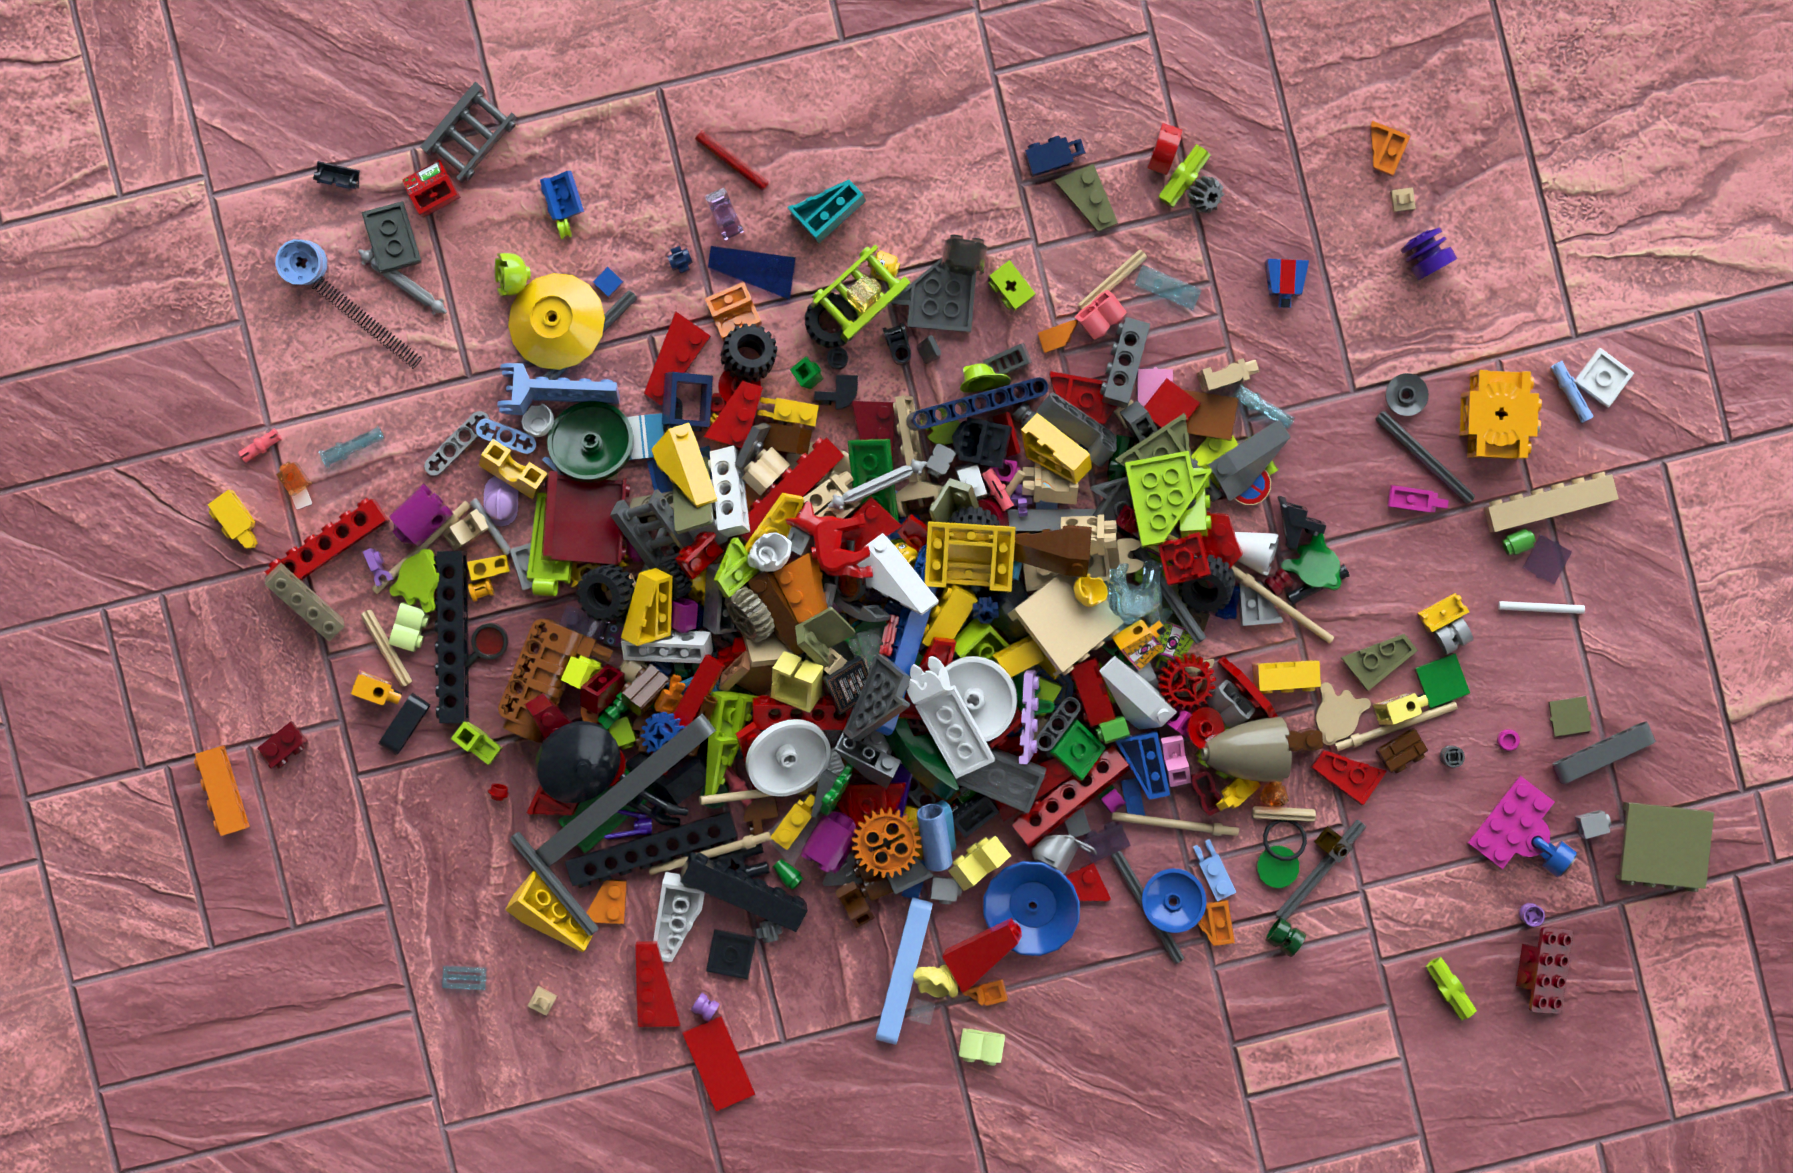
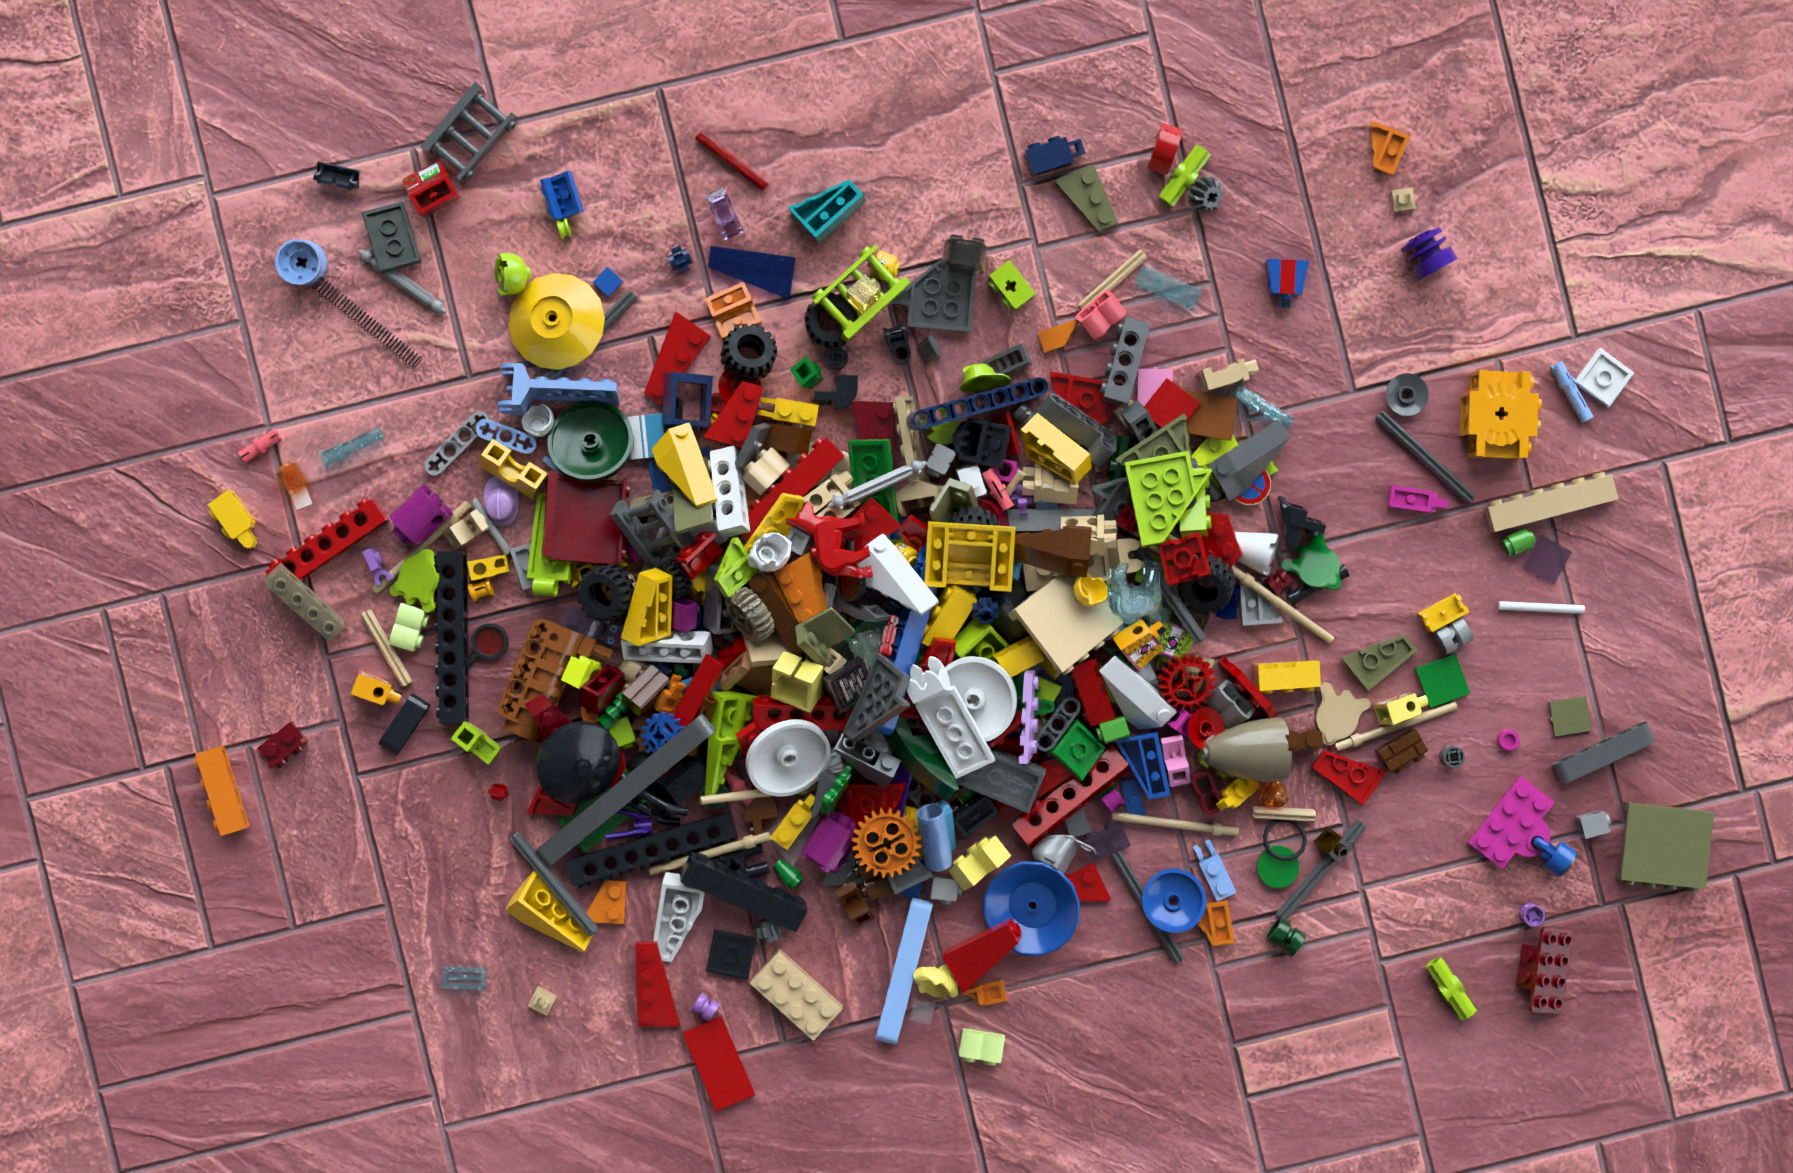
none -> tan brick [750,948,843,1041]

